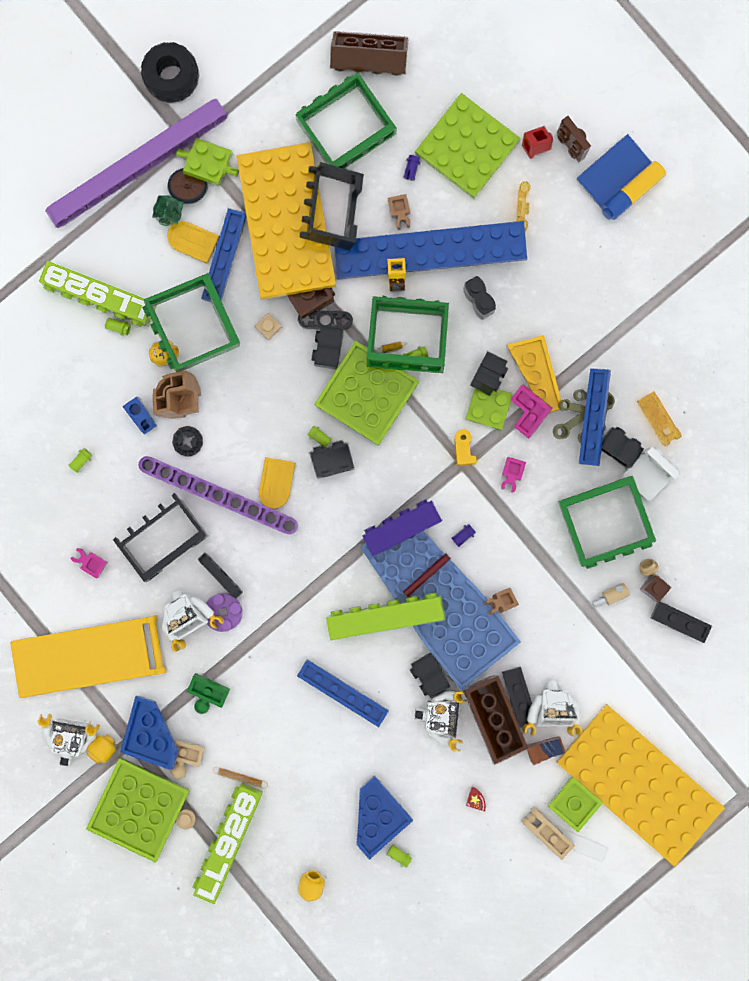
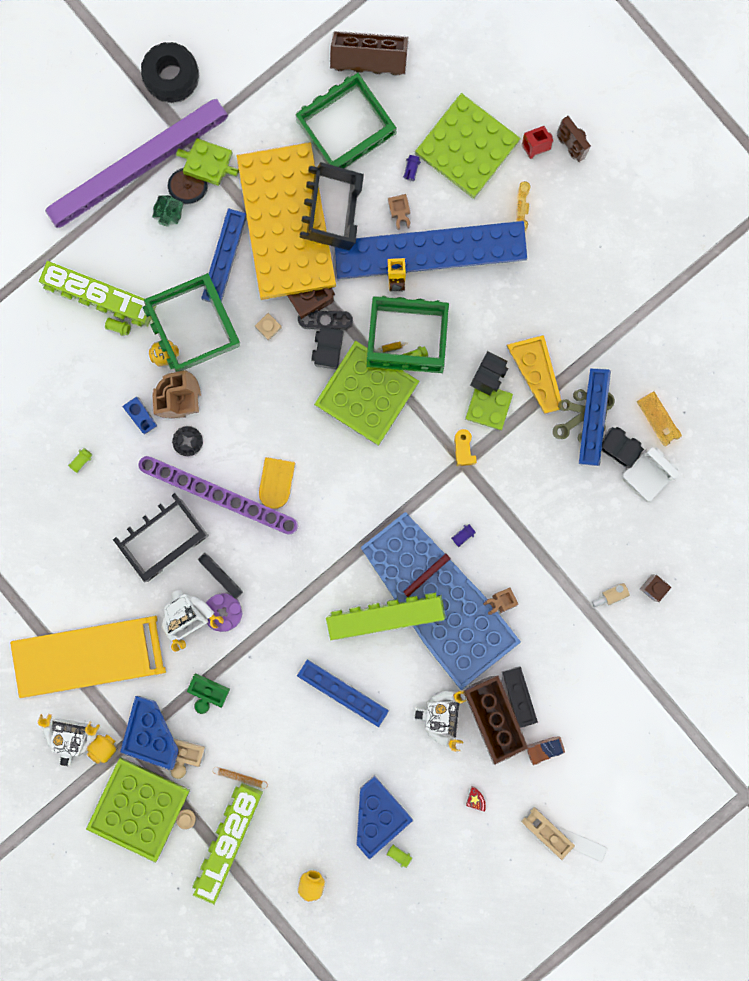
dark pink plate [70,548,108,579] -> none
yellow window [167,221,220,264] -> none
lime pin [307,426,332,448] -> none
black slope [309,440,355,479] -> none
dark purple brick [362,499,442,556] -> none
black brick [409,652,451,698] -> none
black brick [464,276,496,320] -> none
dark pink plate [501,457,526,493] -> none
dark pink plate [510,384,553,439] -> none
white torso [522,681,582,736] -> none
lime plate [547,777,603,832] -> none
yellow plate [556,704,725,867] -> none
green window [558,475,656,569] -> none
blue door [576,134,666,220] -> none
tan plate [639,559,659,576] -> none
black plate [650,601,712,643] -> none

